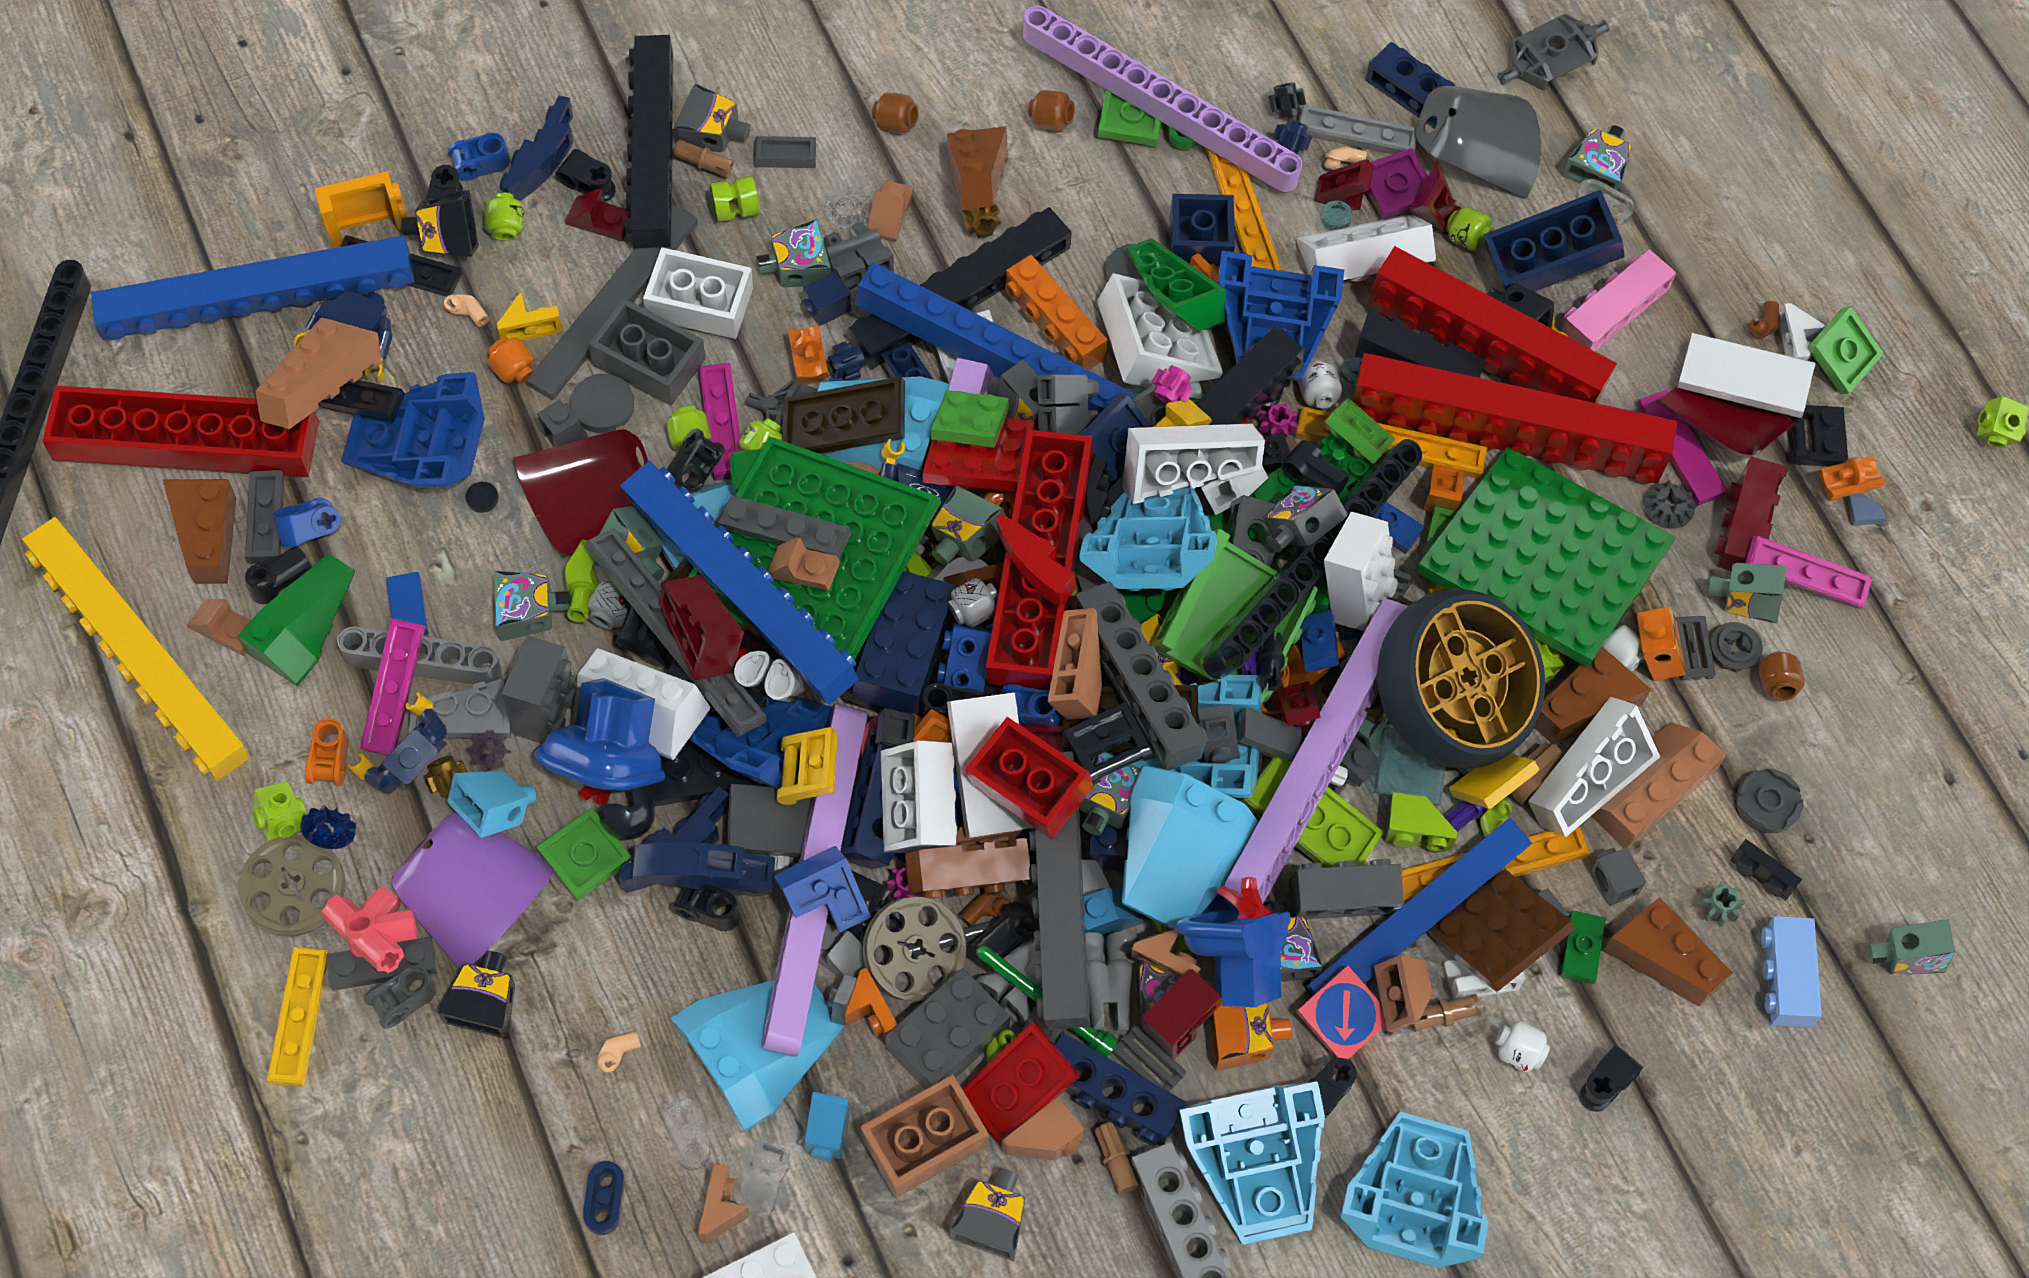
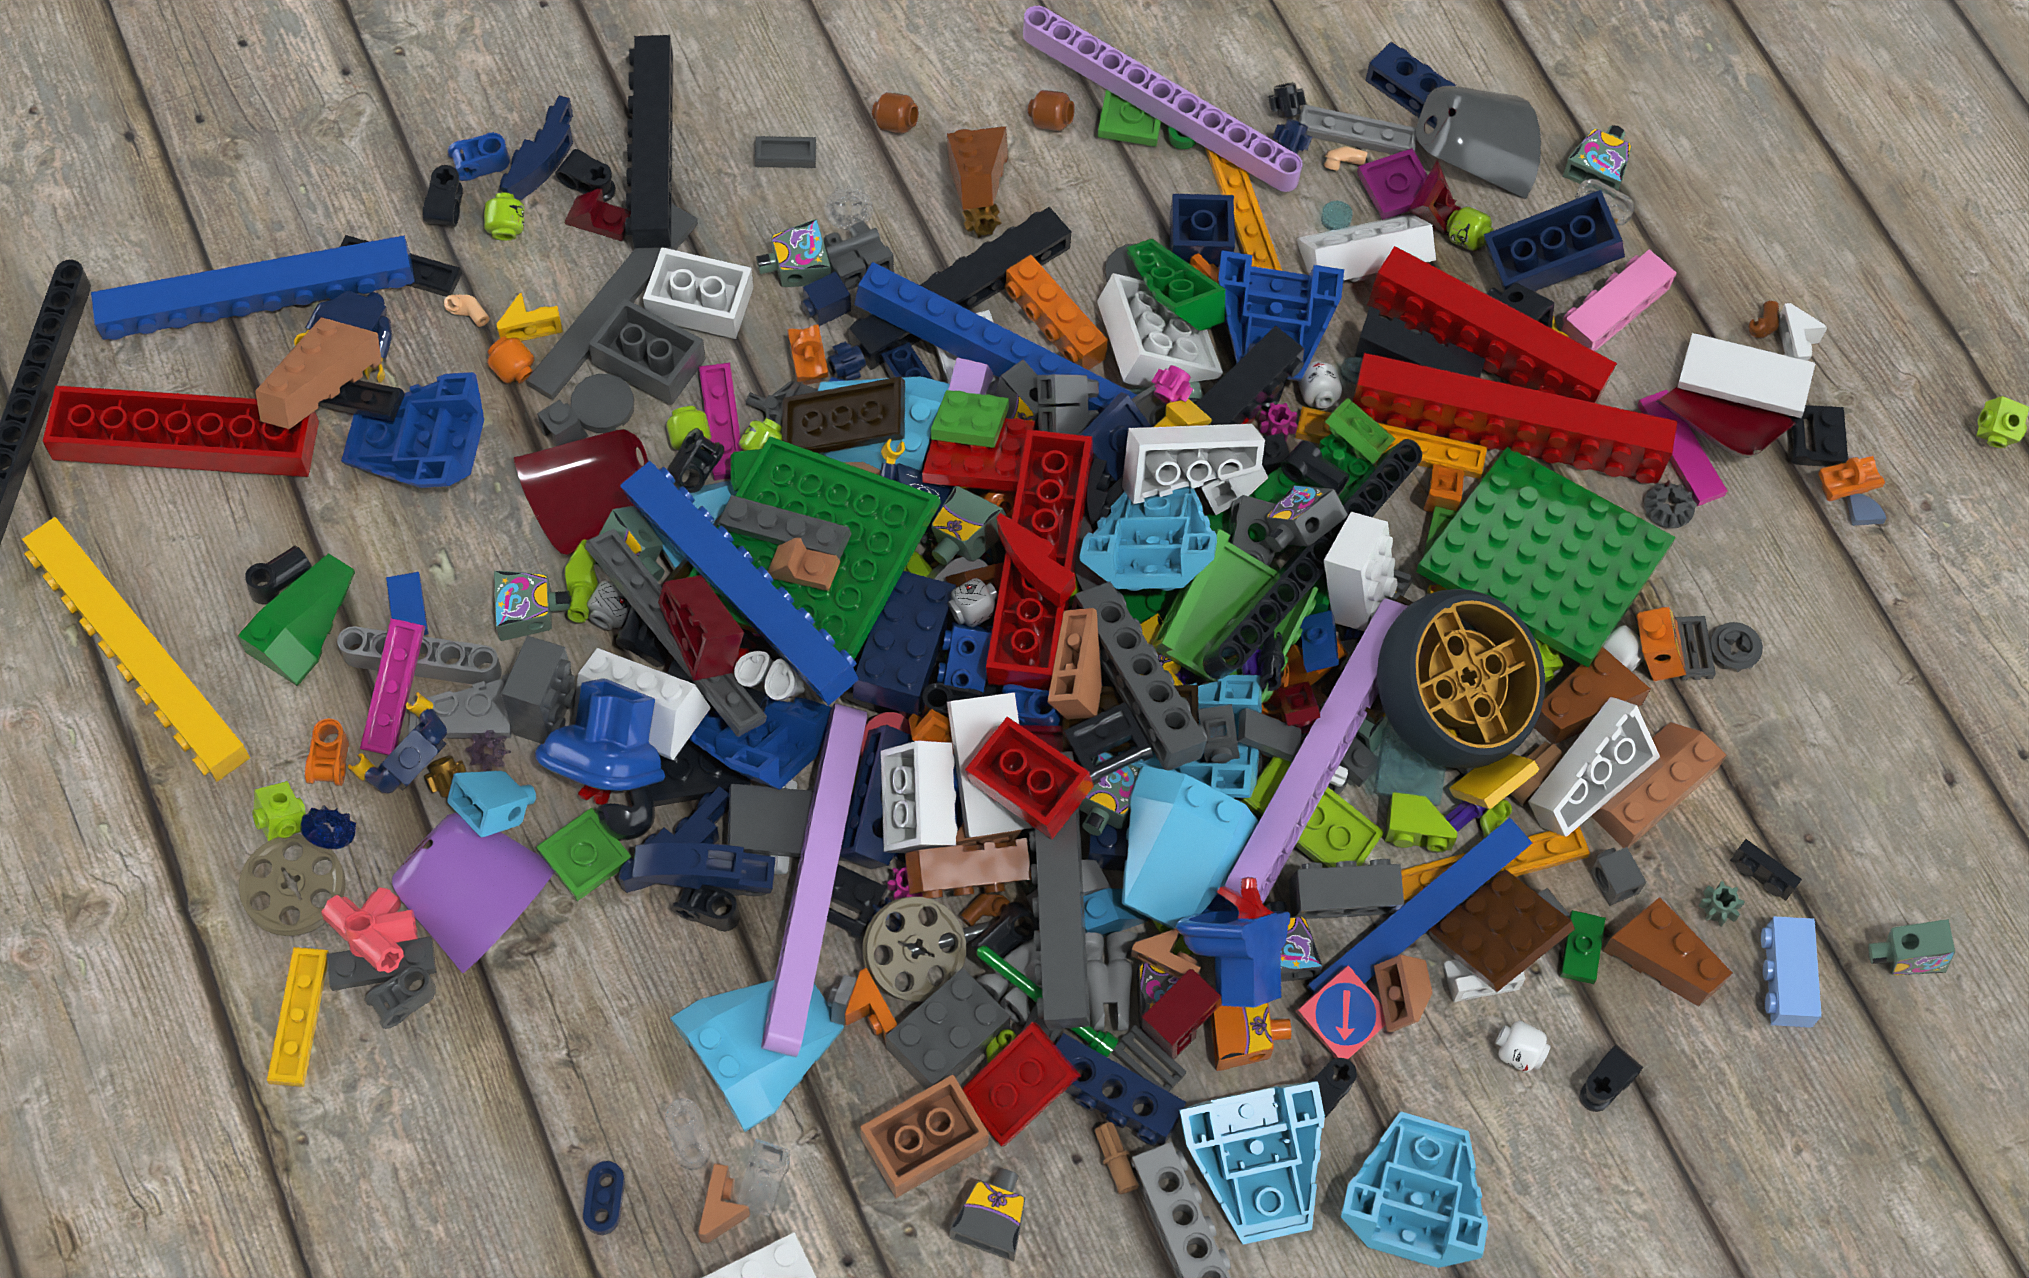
dark orange wedge [163,479,236,584] -> none
nougat slope [187,599,251,656] -> none
dark grey plate [245,470,285,563] -> none
blue piece [273,498,341,547] -> none
light orange panel [314,171,407,248] -> none
black torso [401,190,479,257] -> none
black torso [438,951,515,1039] -> none
black piece [466,482,499,513] -> none
light nougat arm [596,1031,641,1073] -> none
medium nougat axle [673,140,734,178] -> none
dark grey torso [674,83,750,153] -> none
lime wheel [710,176,760,222] -> none
blue panel [774,846,871,932] -> none
yellow plate [777,727,838,805] -> none
dark azure slope [805,1092,850,1162] -> none
light grey slope [818,922,876,979] -> none
nougat slope [868,180,914,242] -> none
black plate [876,708,915,747] -> none
nougat slope [1002,1097,1085,1161] -> none
dark red slope [1314,159,1374,210] -> none
blue plate [1372,502,1425,554] -> none
medium nougat pin [1411,994,1482,1032] -> none
dark grey plate [1498,14,1609,91] -> none
sand green torso [1708,563,1787,623] -> none
dark red wedge [1714,456,1789,571] -> none
dark grey tile [1735,768,1804,834] -> none
dark pink tile [1746,536,1872,608] -> none
dark orange head [1758,651,1805,701] -> none
bright green plate [1808,306,1884,395] -> none

